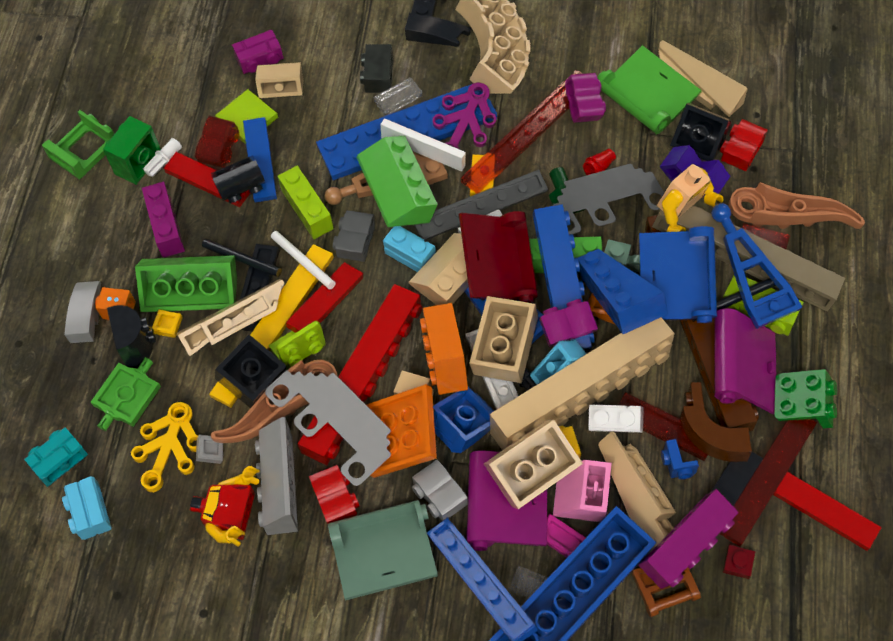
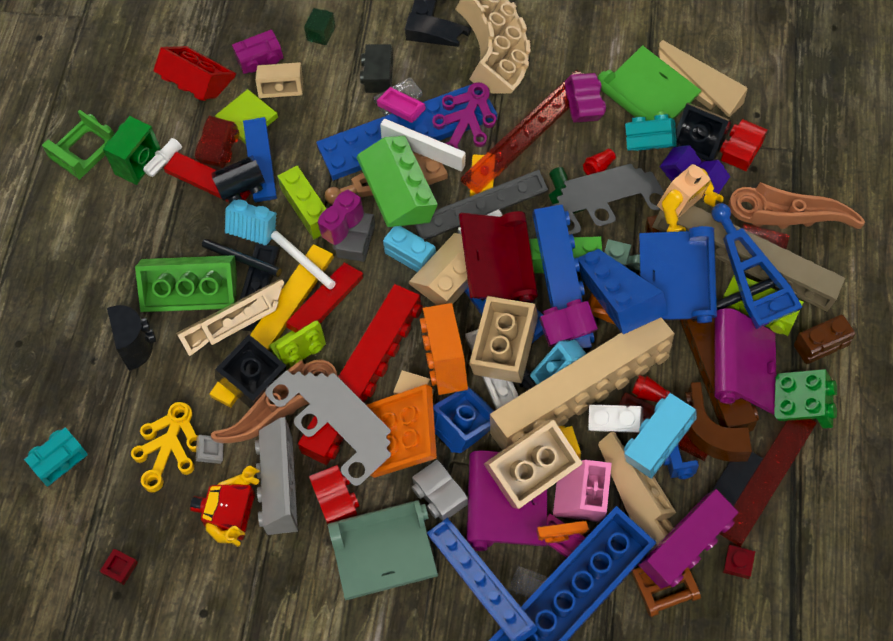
medium azure brick [62,476,112,540] -> none
light grey slope [64,281,101,343] -> none
bright green plate [91,357,161,431] -> none
orange brick [95,287,136,320] -> none
magenta brick [142,182,185,258] -> none
yellow tile [152,310,183,338] -> none
red tile [773,472,882,551] -> none
none -> dark red plate [100,549,138,585]
none -> red slope [153,46,236,101]
none -> medium azure brick [225,200,277,245]
none -> clear green brick [304,8,336,46]
none -> magenta brick [318,190,364,245]
none -> dark pink tile [377,87,426,123]
none -> orange tile [536,521,589,543]
none -> medium azure brick [624,393,697,479]
none -> teal brick [625,114,677,151]
none -> red cone [631,375,671,403]
none -> reddish brown brick [794,314,855,364]

